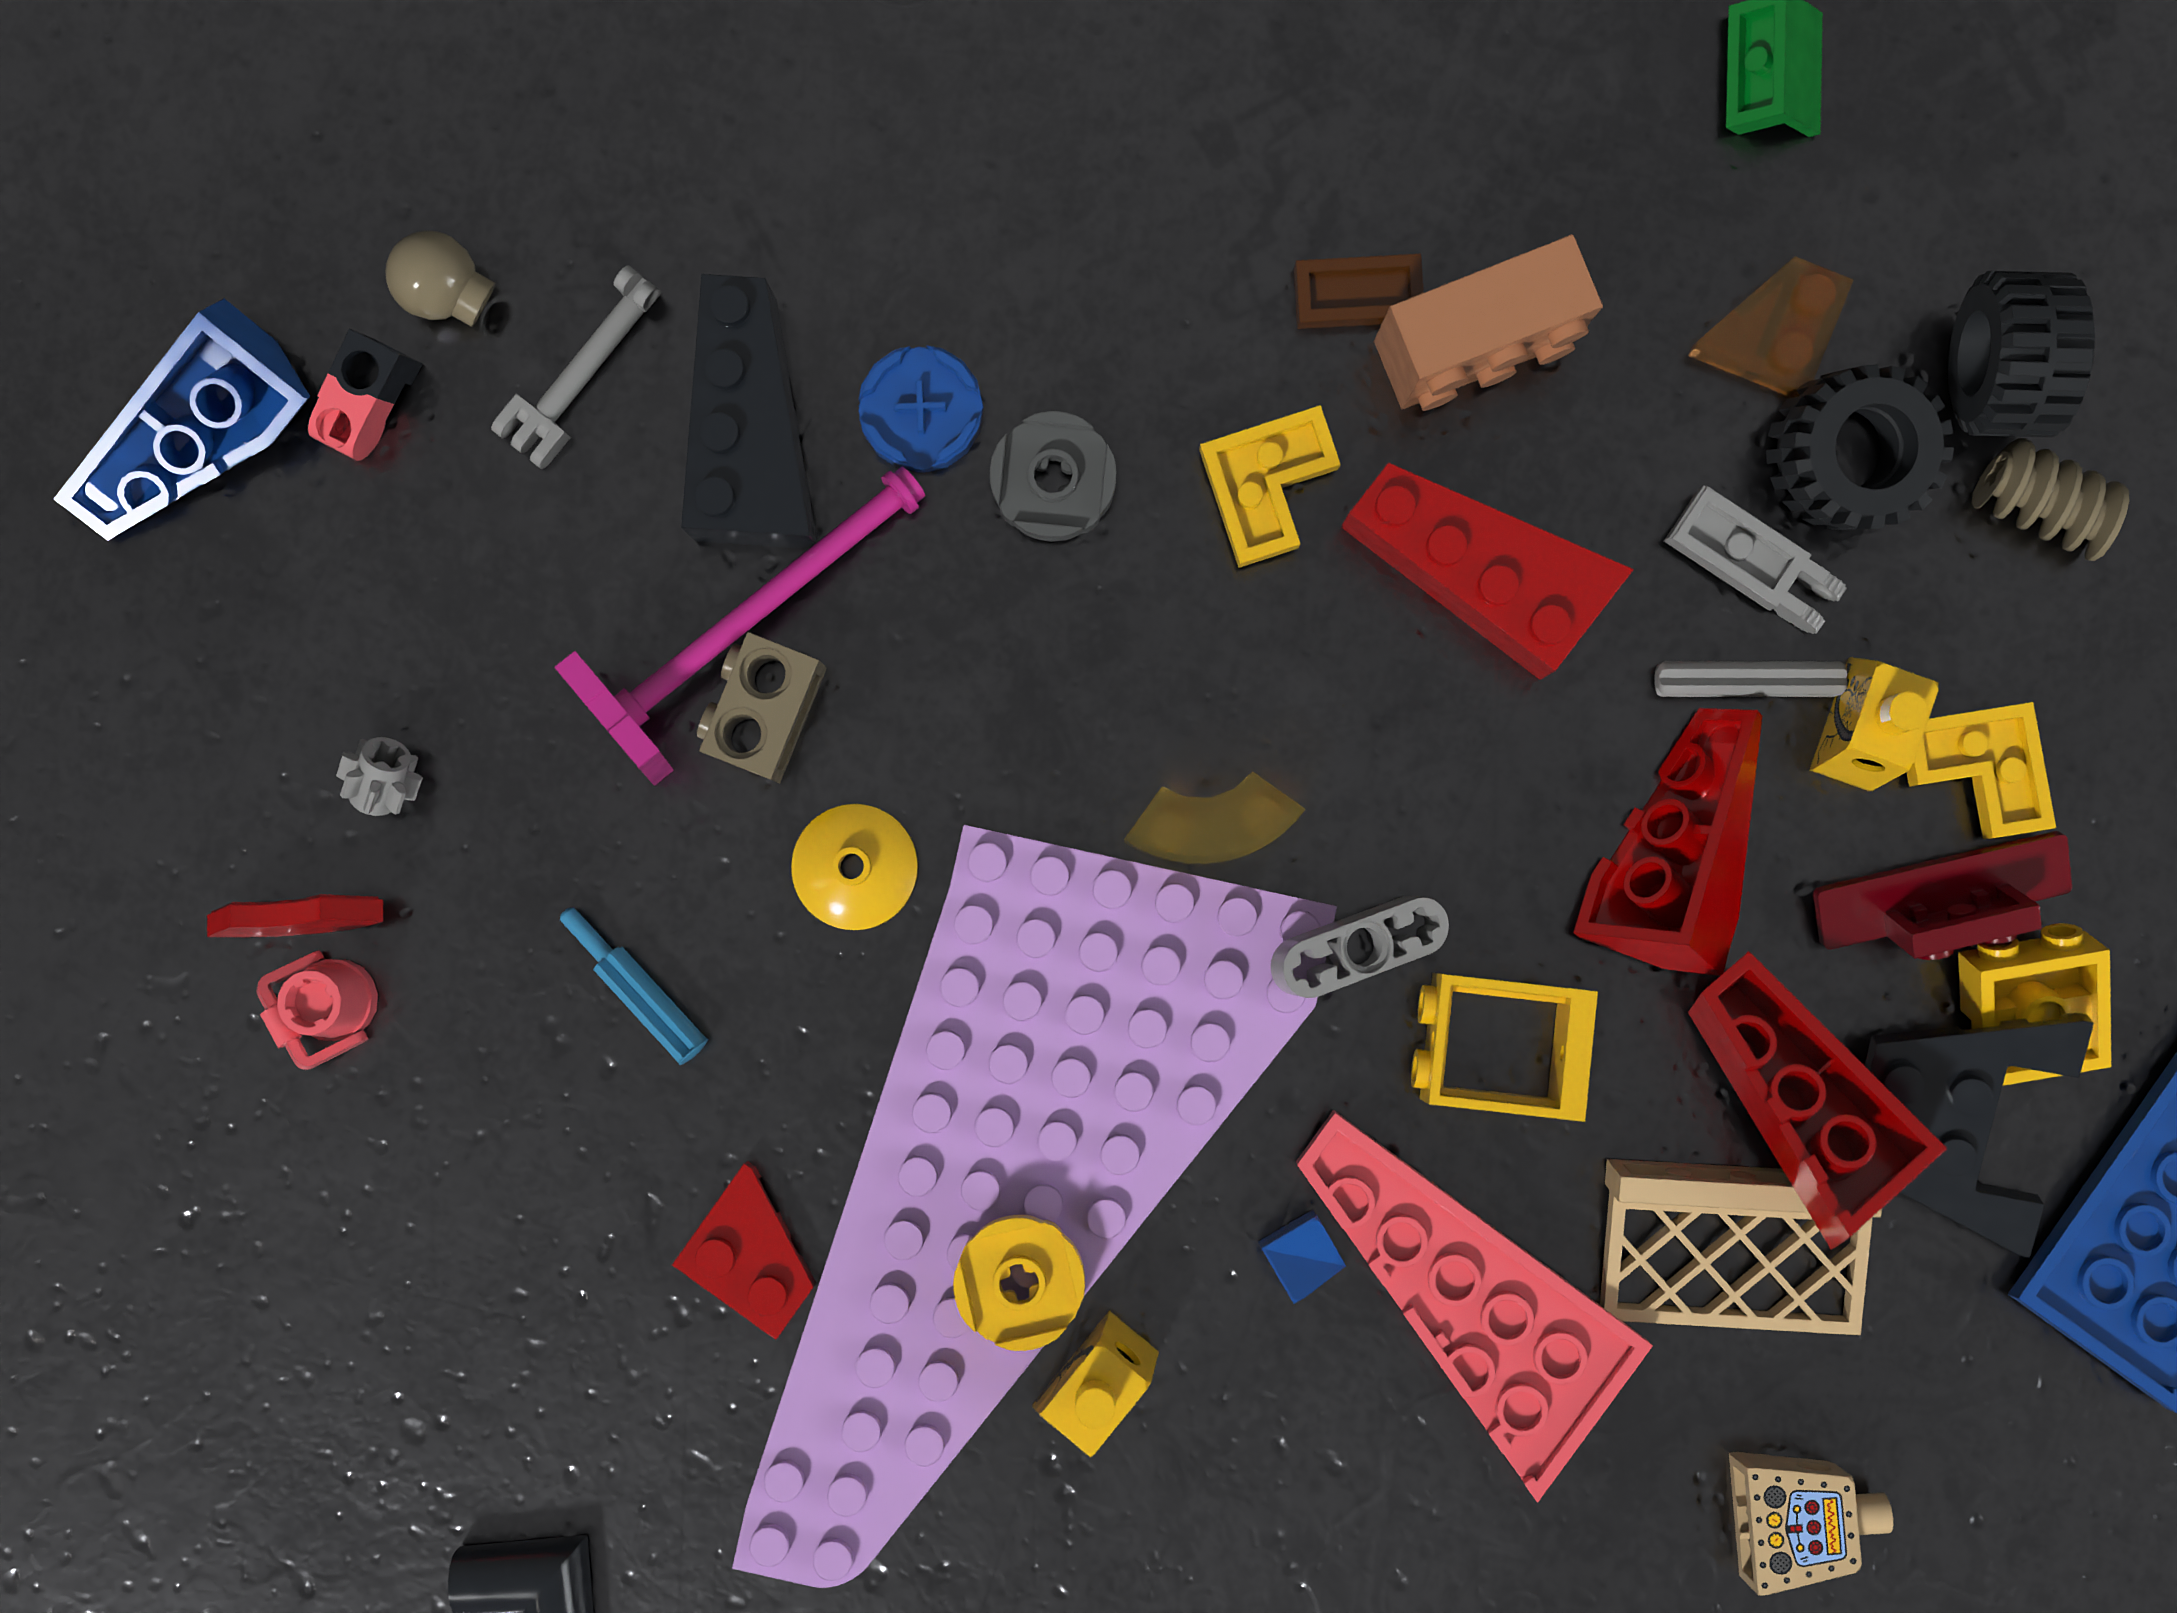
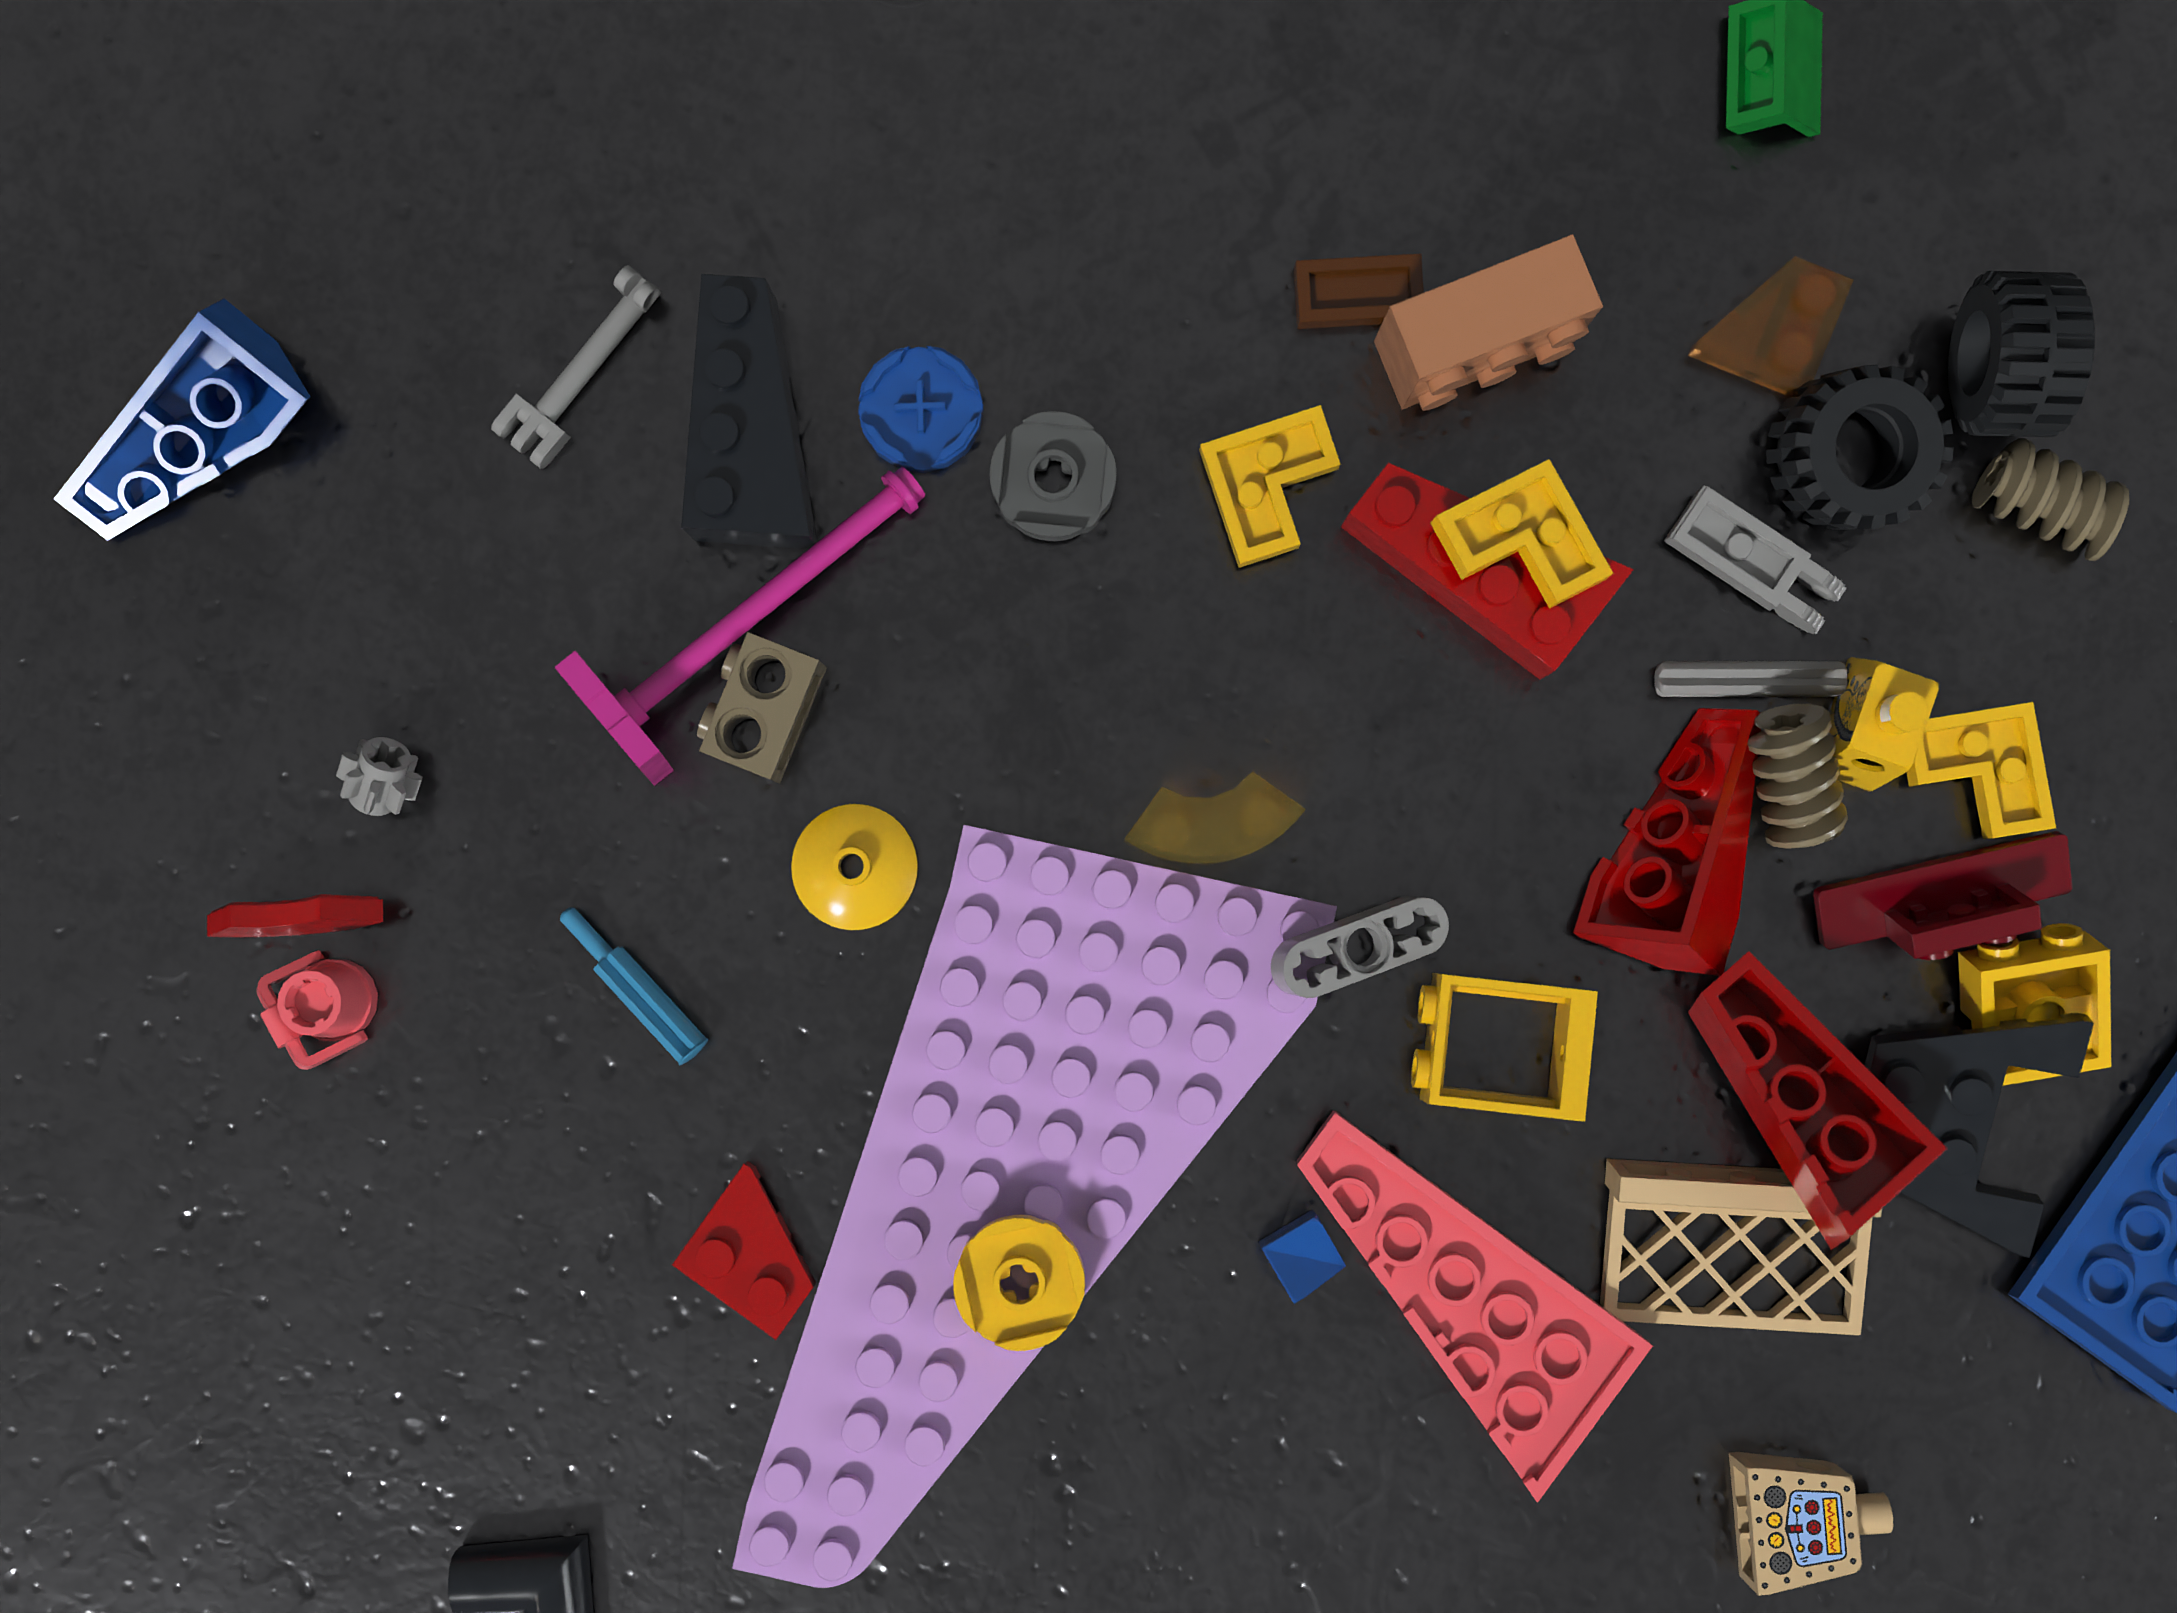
leg [308,328,423,461] -> none
dark tan piece [385,230,496,327] -> none
yellow torso [1032,1310,1159,1457] -> none
none -> yellow plate [1430,459,1613,609]
none -> dark tan piece [1748,704,1848,849]

